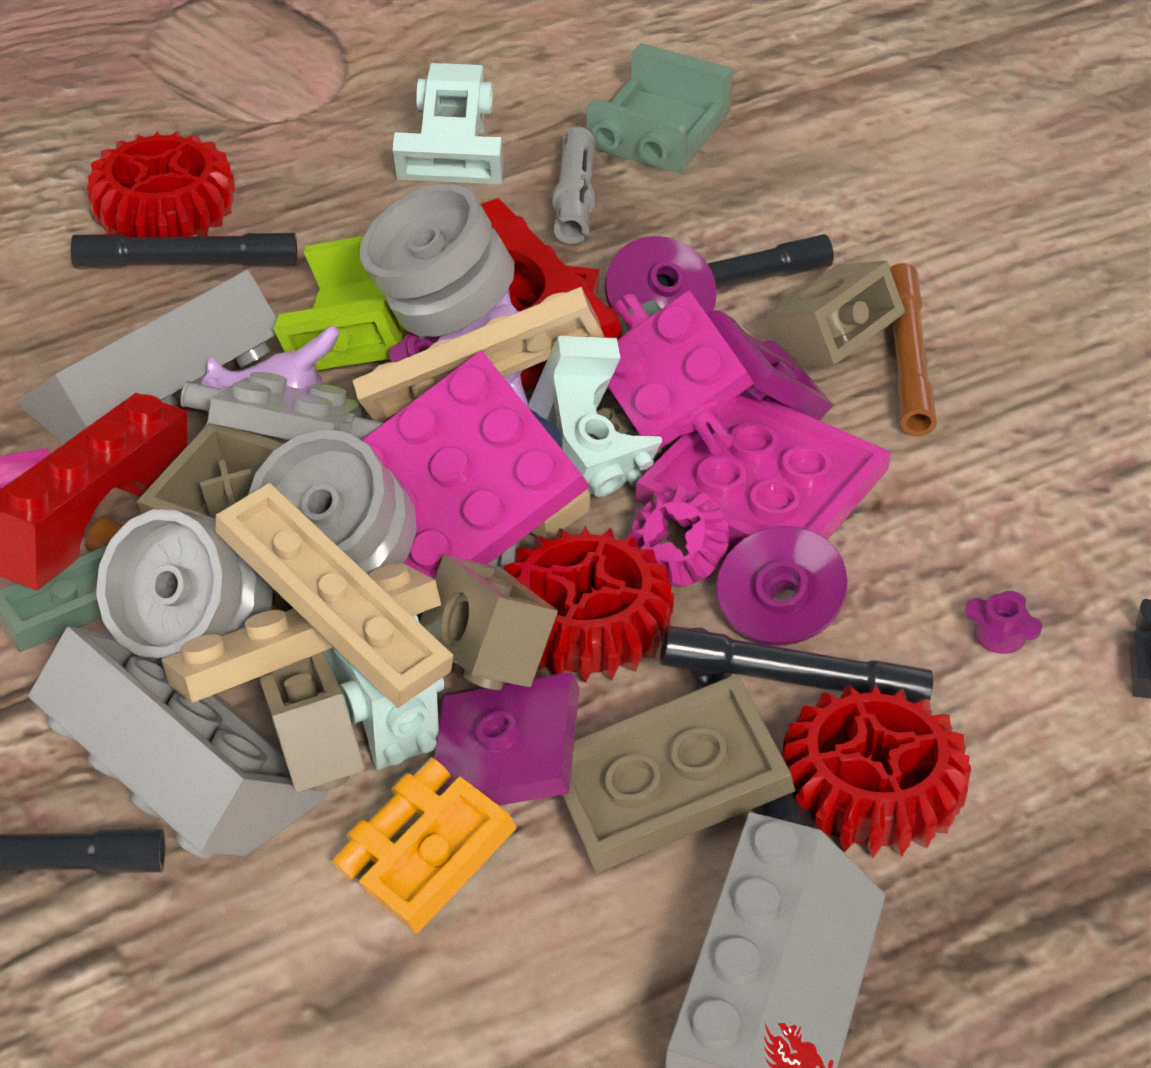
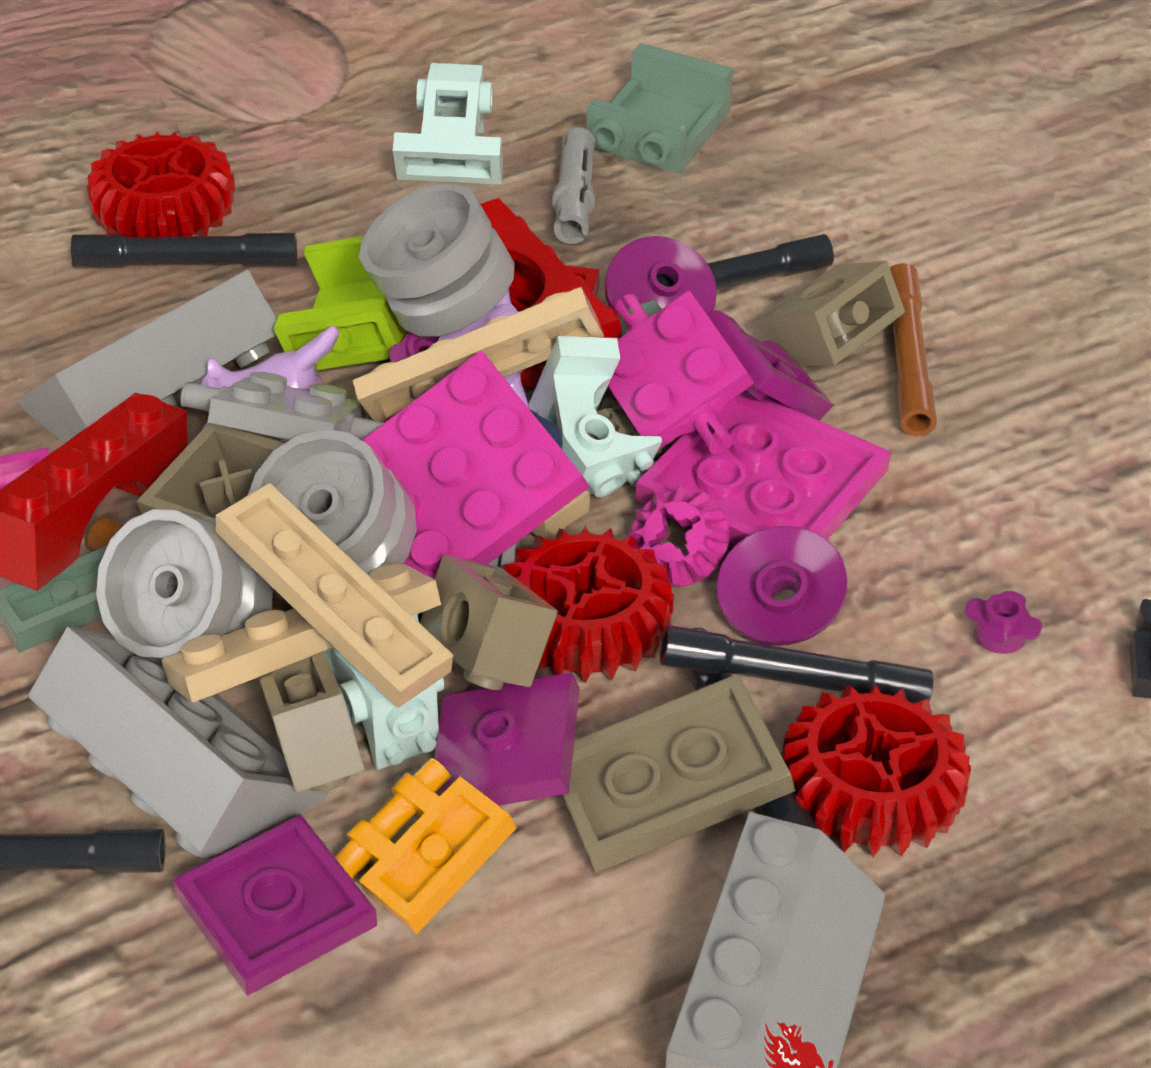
none -> magenta plate [172,814,377,996]

